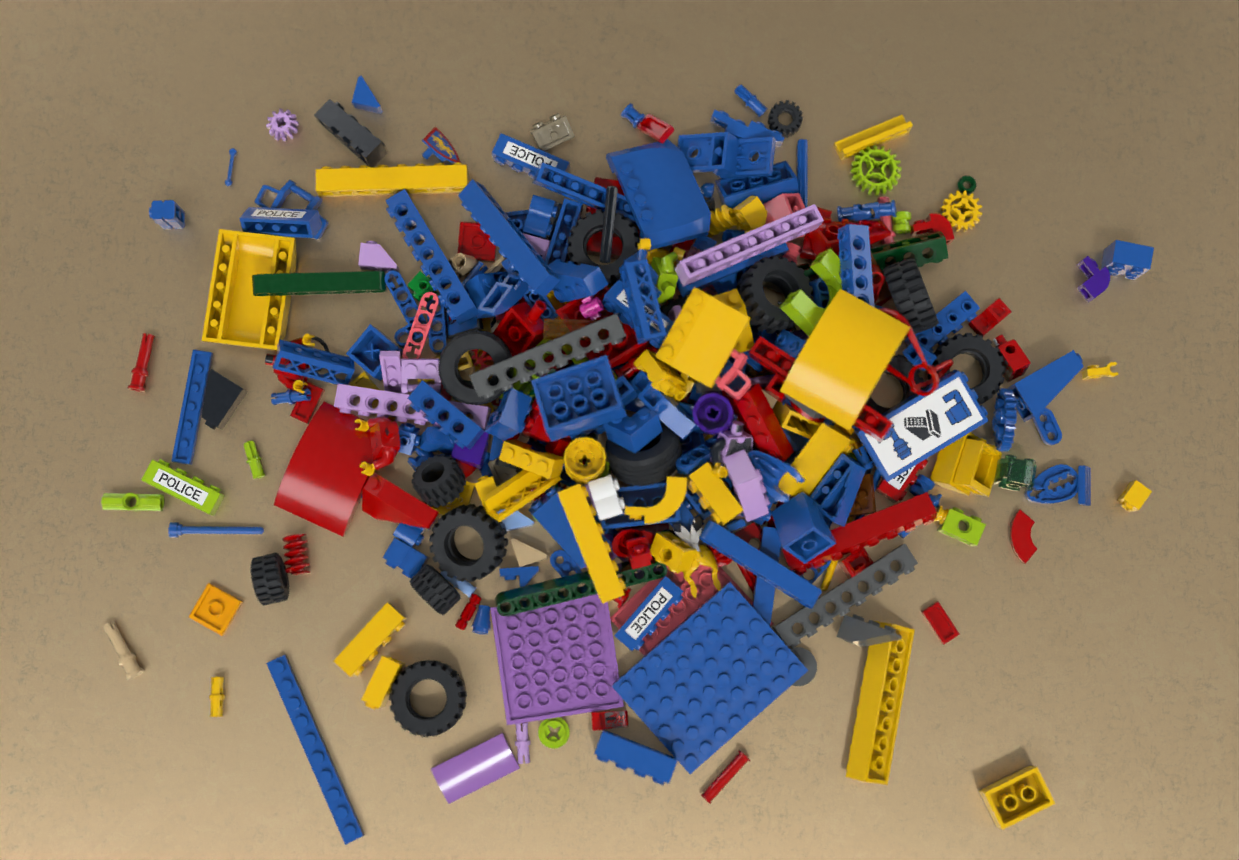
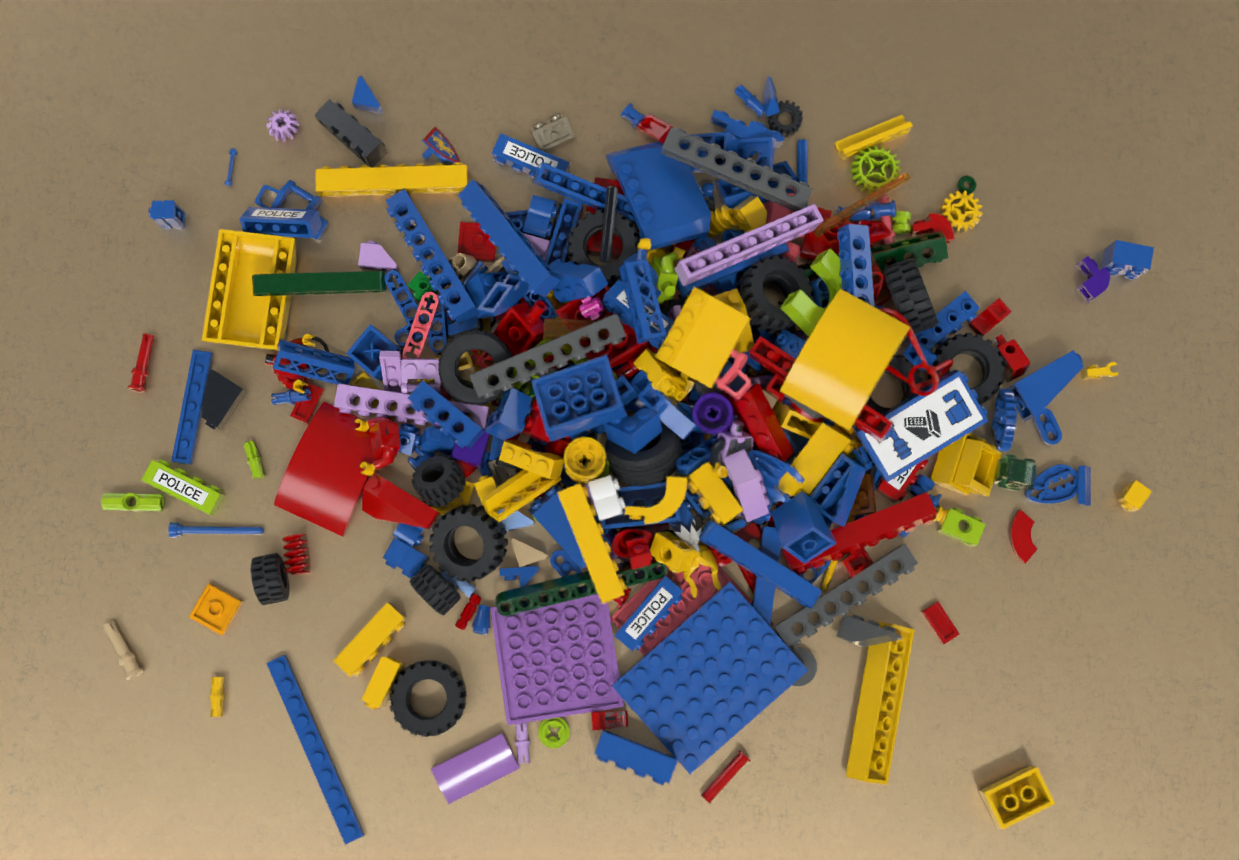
none -> dark grey brick [661,127,813,212]
none -> blue slope [762,76,780,116]
none -> clear orange tile [814,173,911,237]

